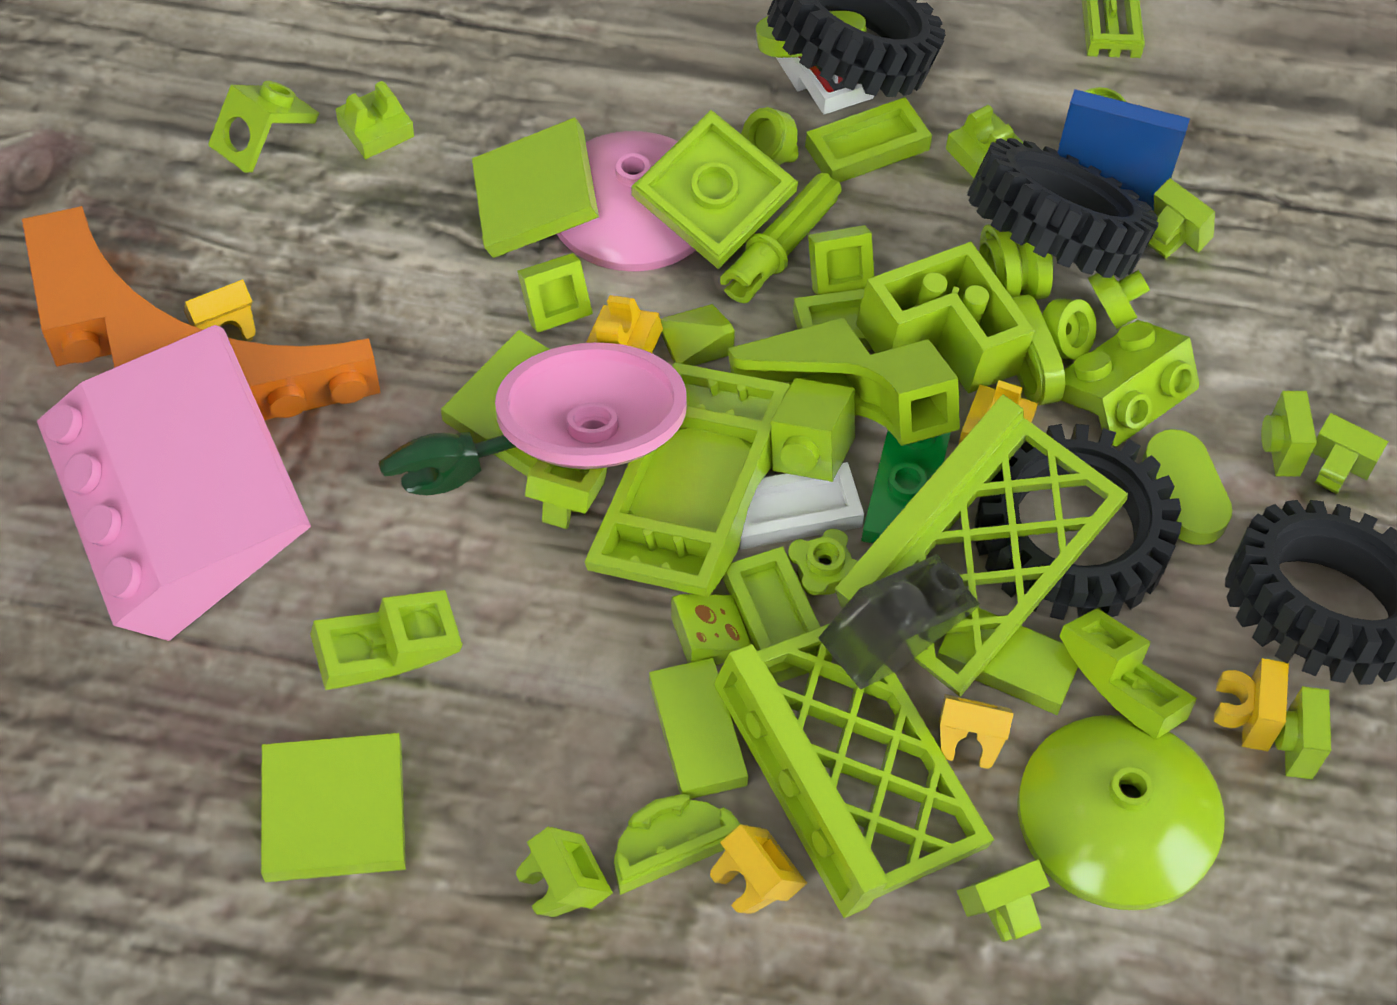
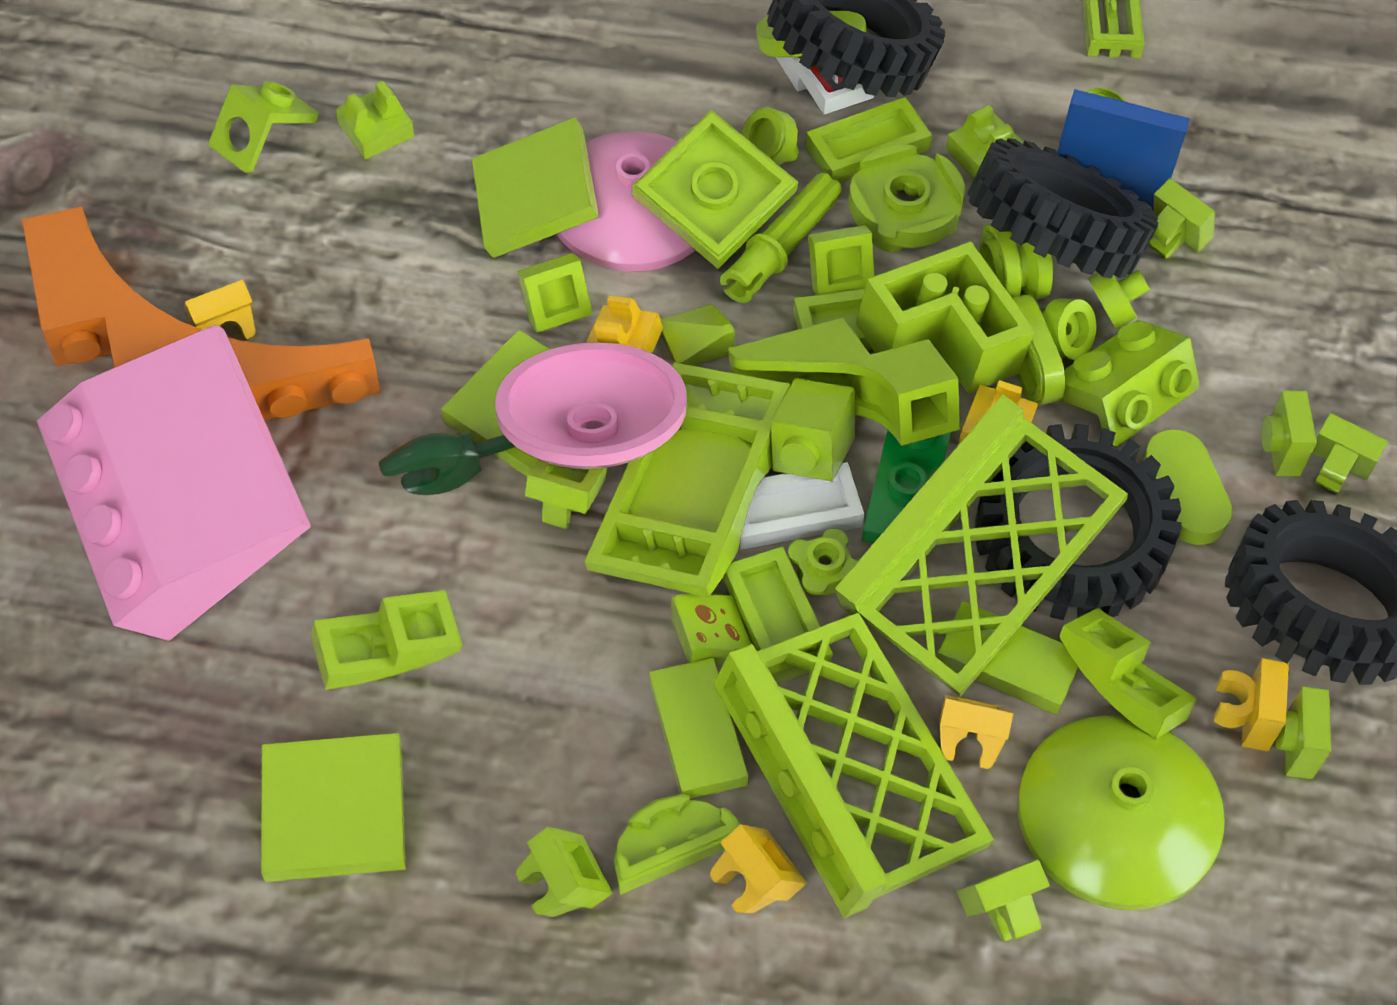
clear smoke slope [818,554,980,690] -> none
none -> lime plate [848,144,965,252]

